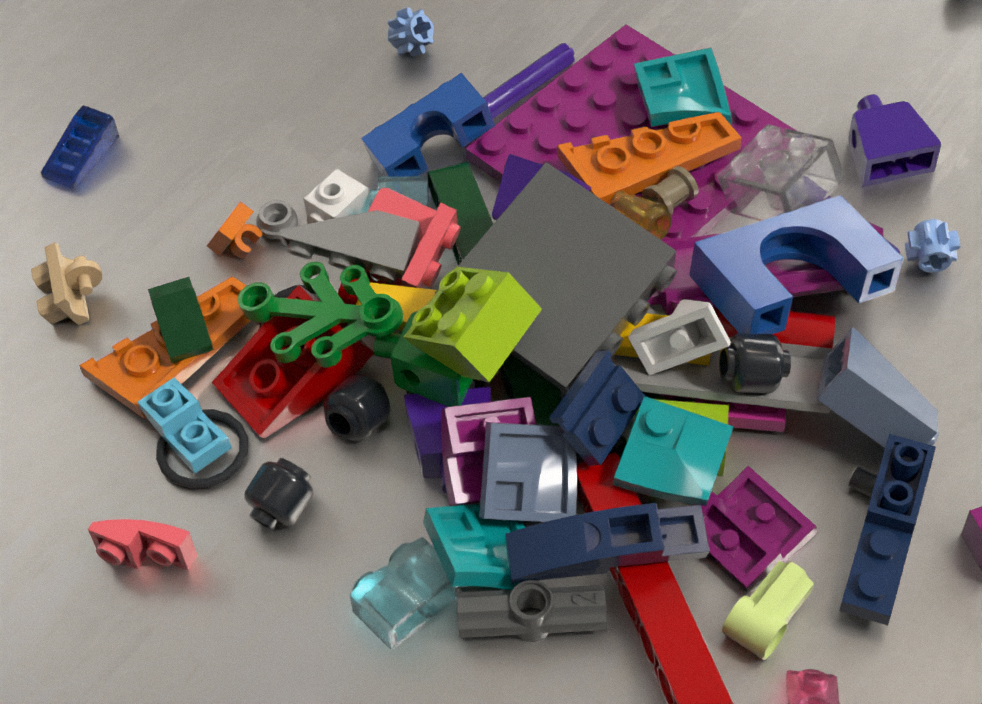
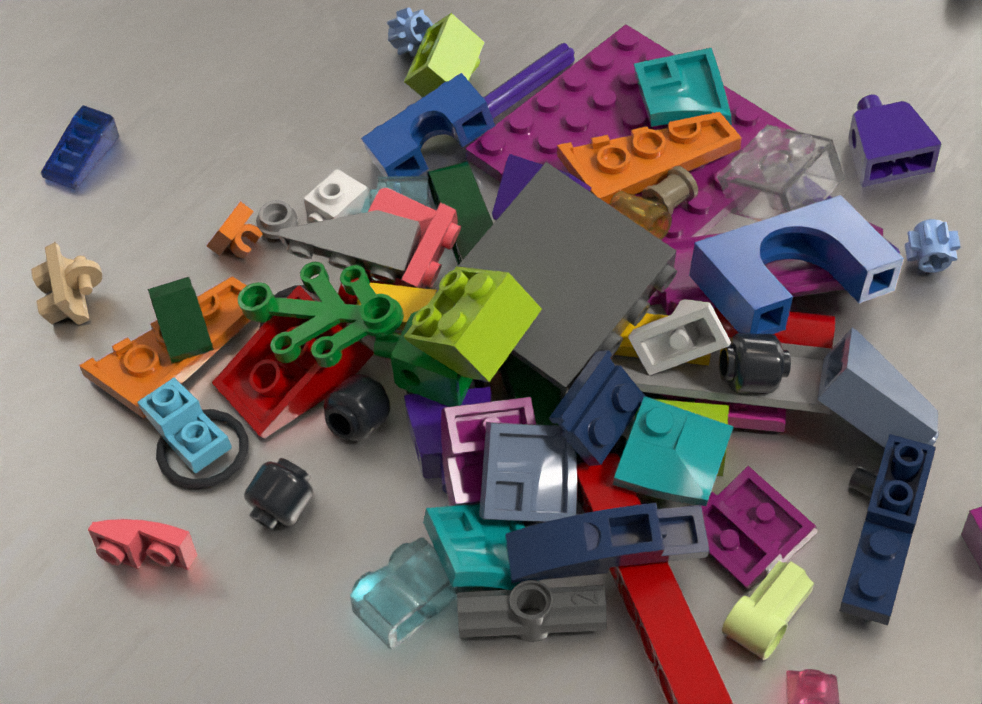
none -> lime brick [404,13,485,98]

